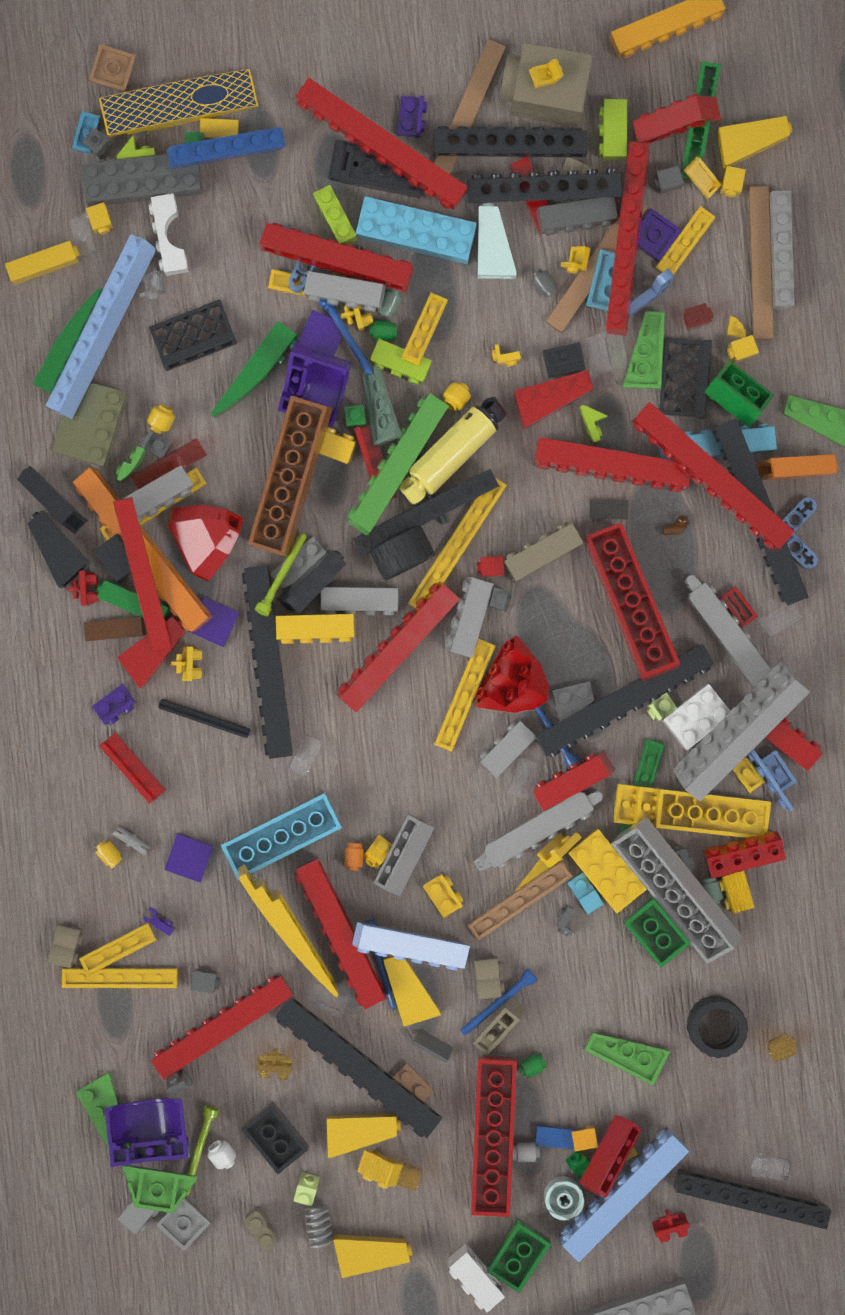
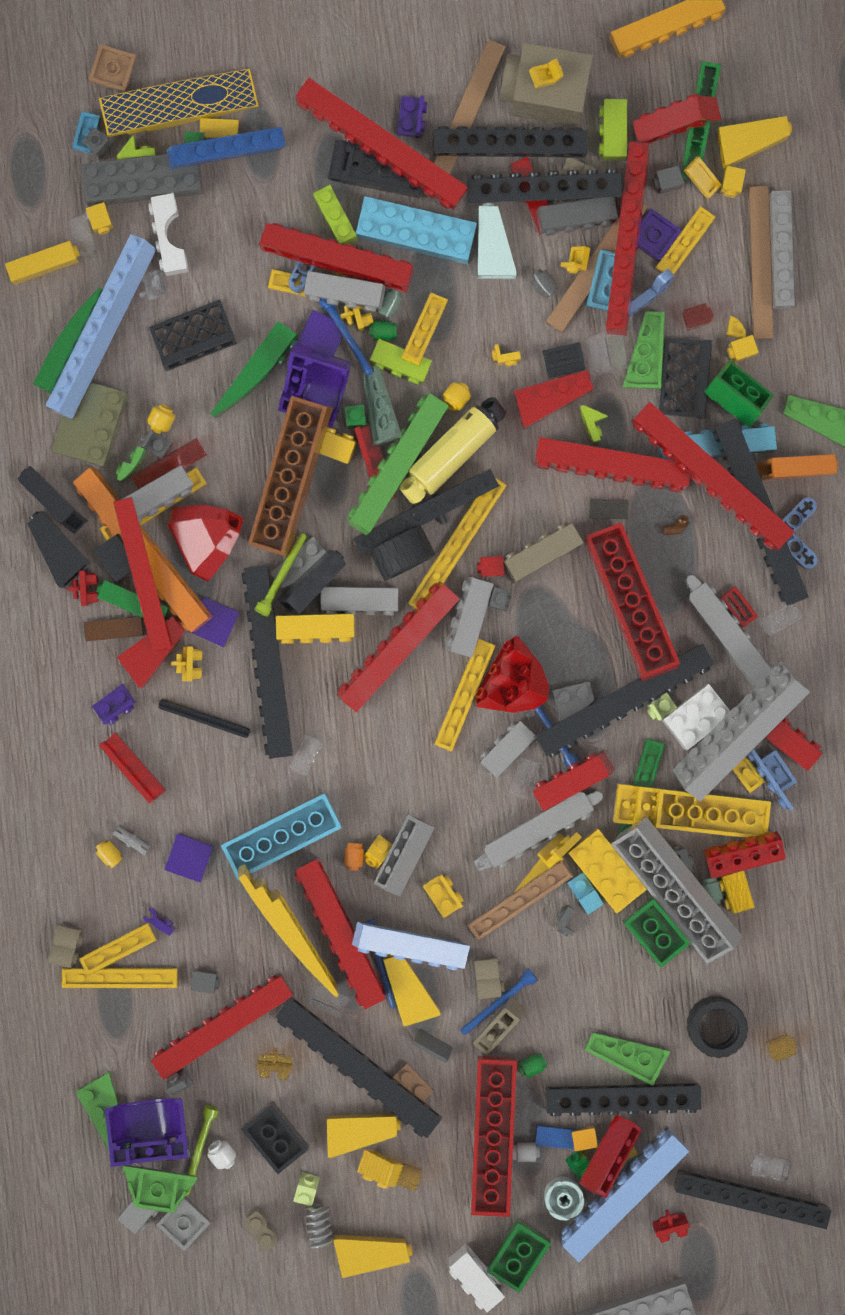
none -> black brick [545,1083,702,1116]

